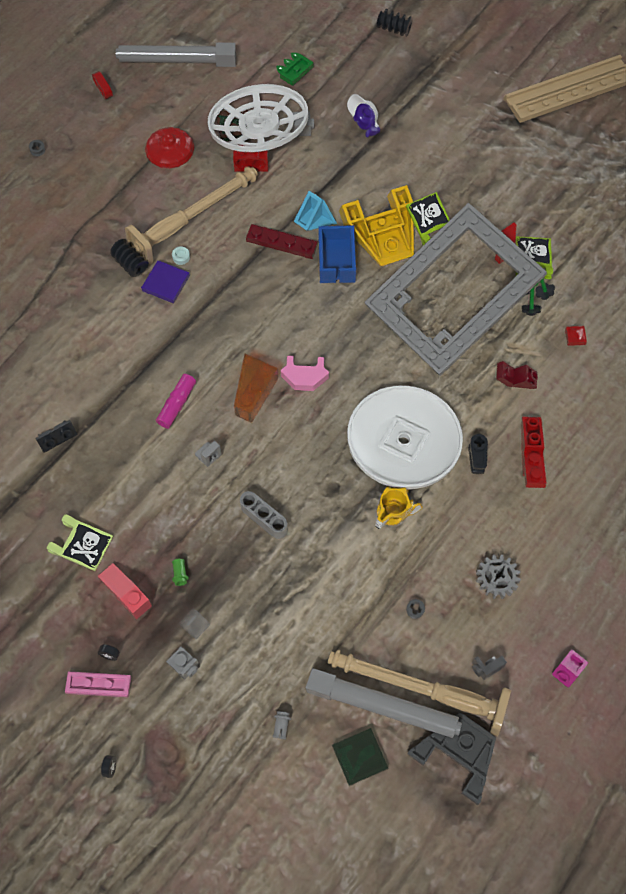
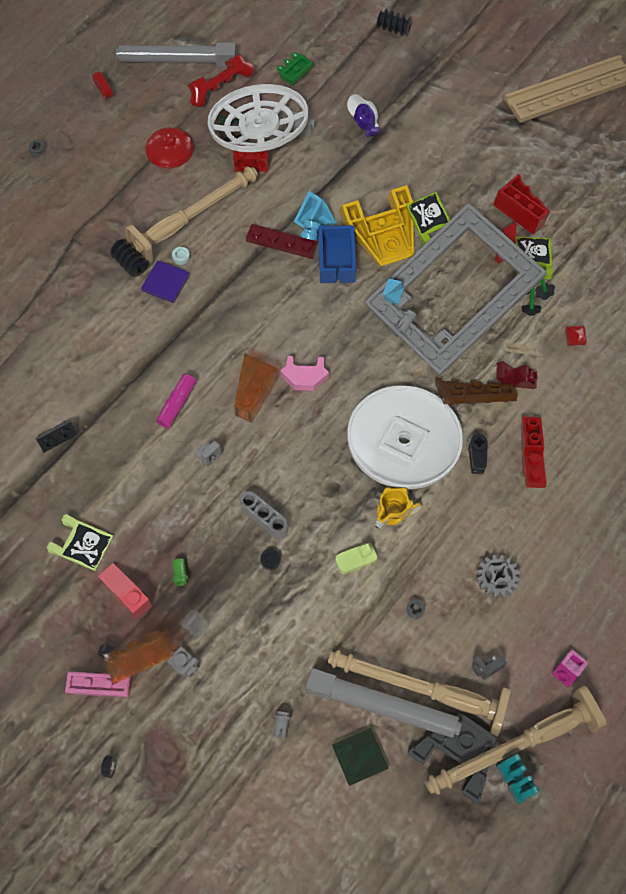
none -> clear orange wedge [103,627,177,684]
none -> red plate [187,53,254,107]
none -> black tile [260,549,280,570]
none -> medium azure wheel [300,219,321,241]
none -> yellowish green piece [336,543,377,574]
none -> medium azure slope [383,278,404,304]
none -> light grey pin [395,309,417,334]
none -> tan piece [425,686,606,795]
none -> reddish brown wing [435,377,518,405]
none -> red wedge [493,174,550,235]
none -> teal legs [496,754,540,806]

